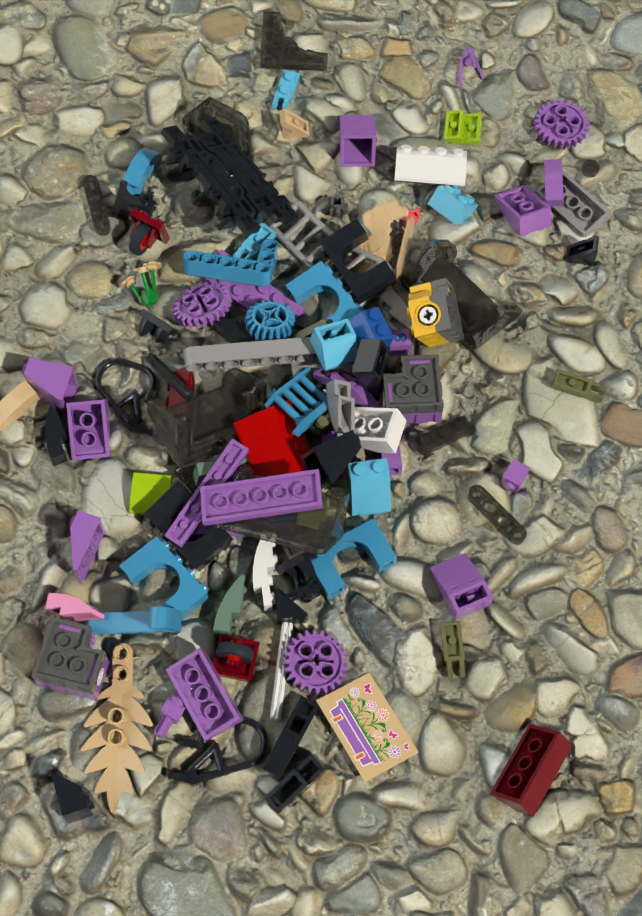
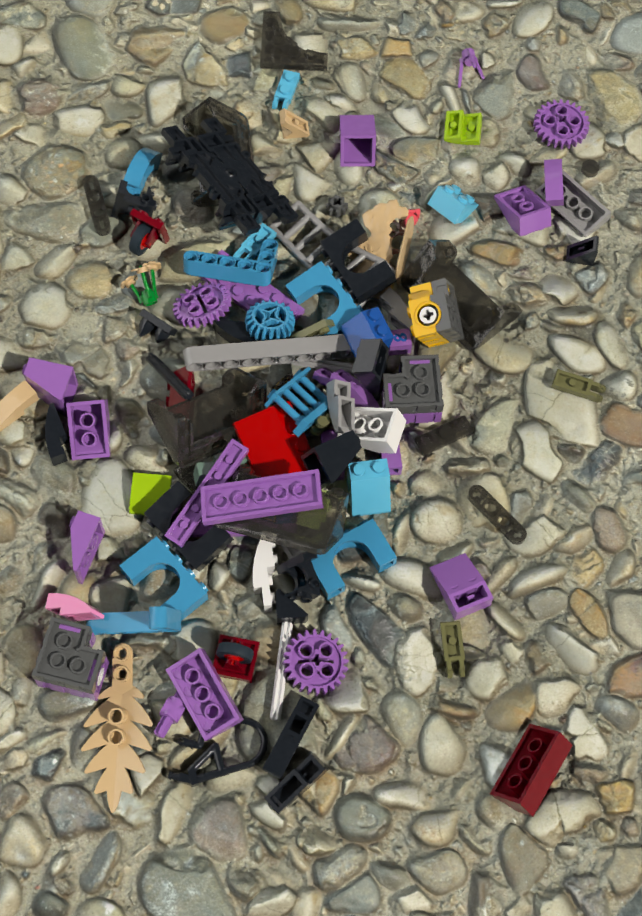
black slope [51,773,95,824] -> none
black piece [95,358,166,436] -> none
sand green slope [213,575,246,636] -> none
medium azure slope [310,319,358,371] -> none
sticker [316,673,419,782] -> none
white slope [394,144,467,186] -> none
medium lavender brick [500,459,530,493] -> none

